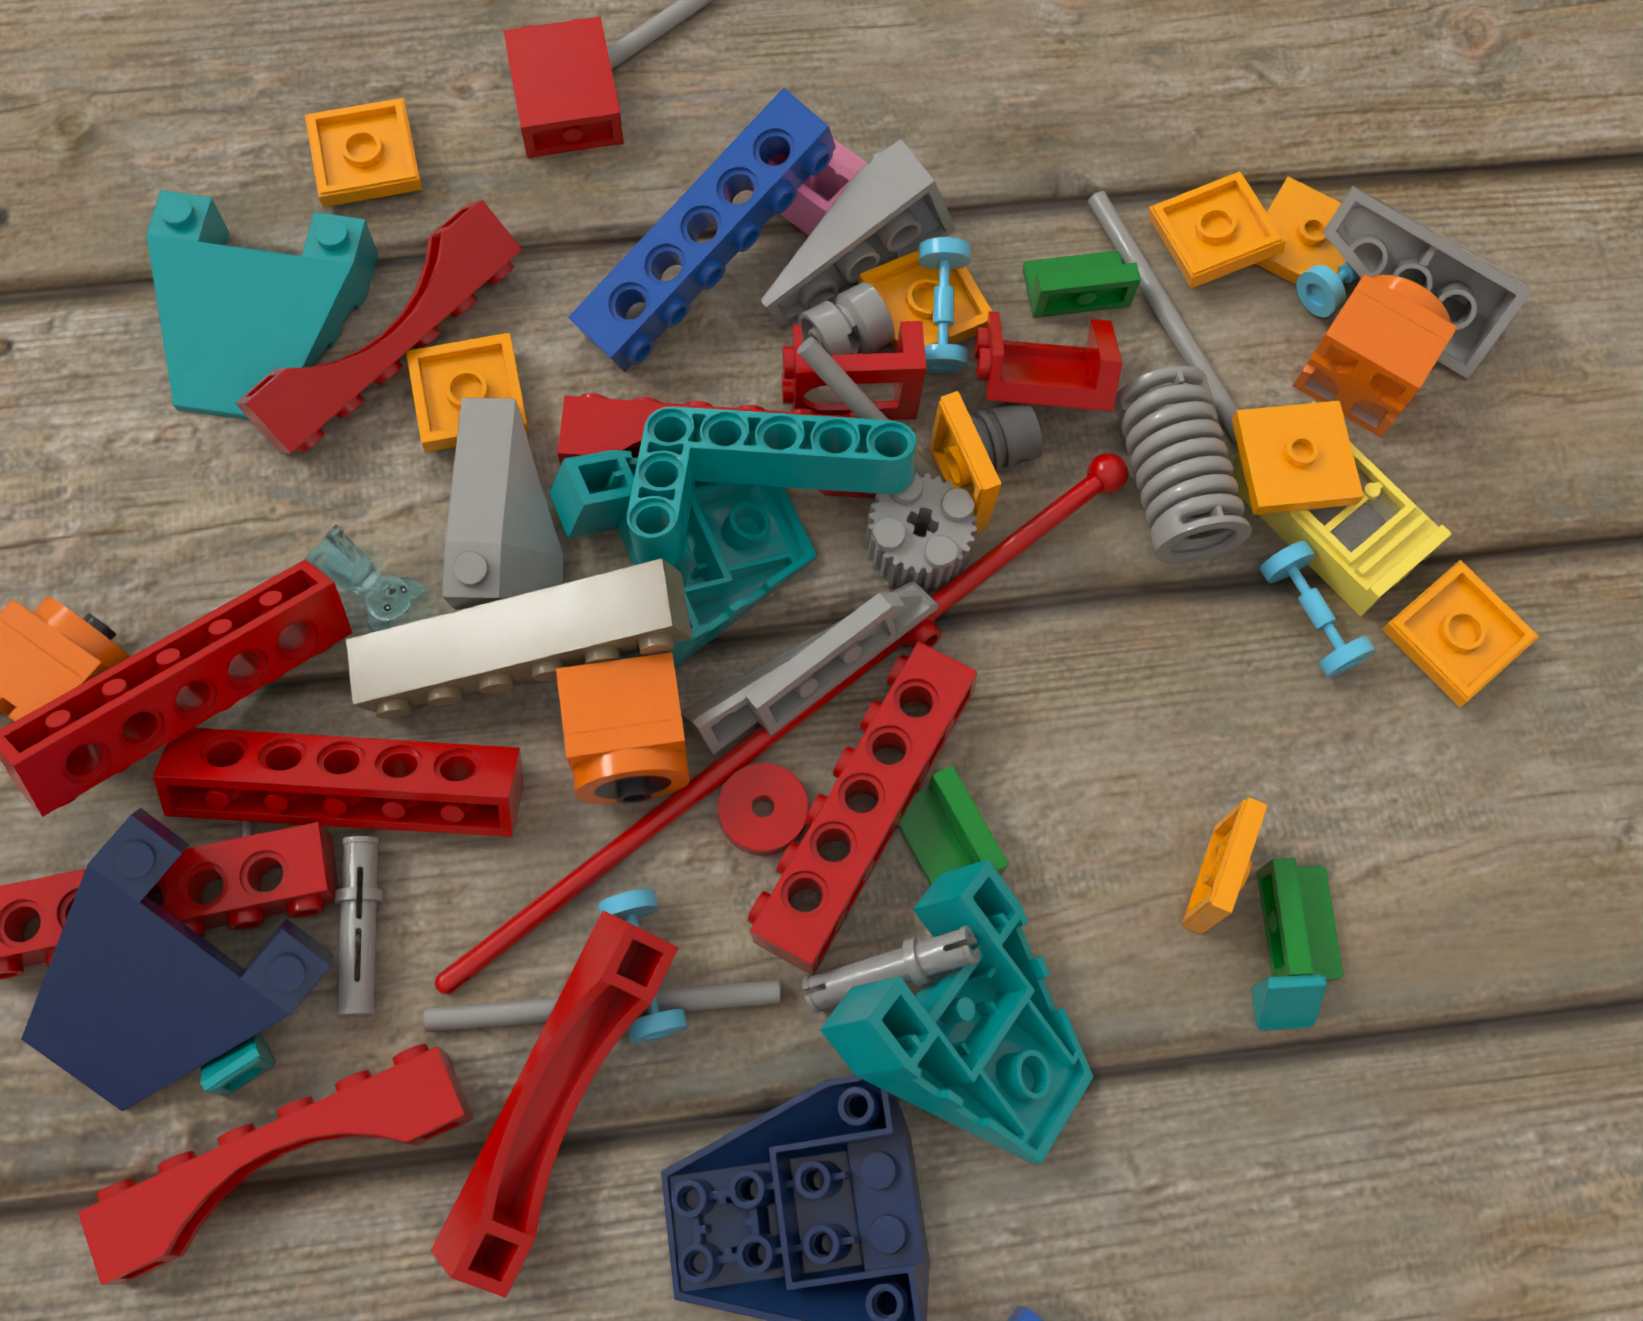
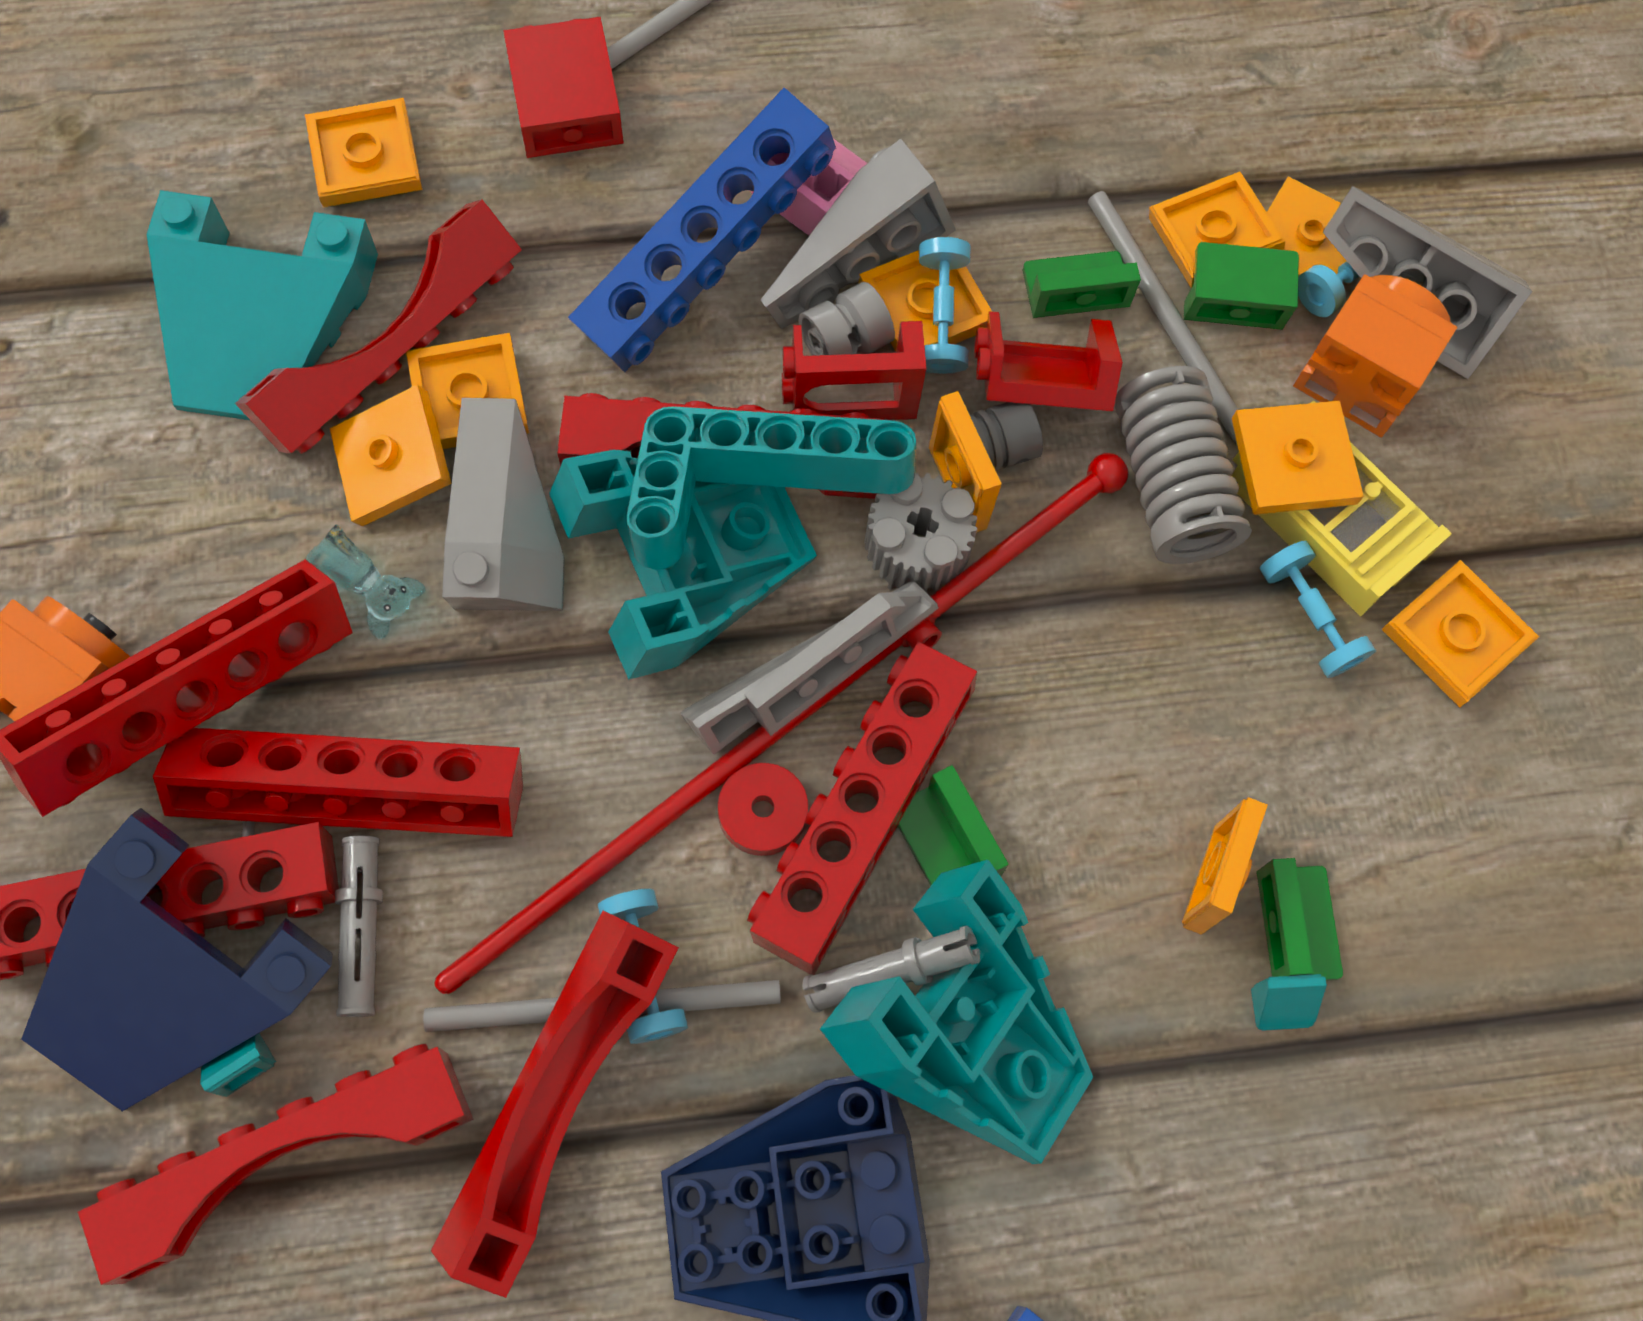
brick [346,559,692,719] -> none
orange piece [556,652,690,804] -> none
light grey bar [797,337,946,483] -> none
none -> light orange plate [330,385,452,527]
none -> green panel [1183,242,1299,330]

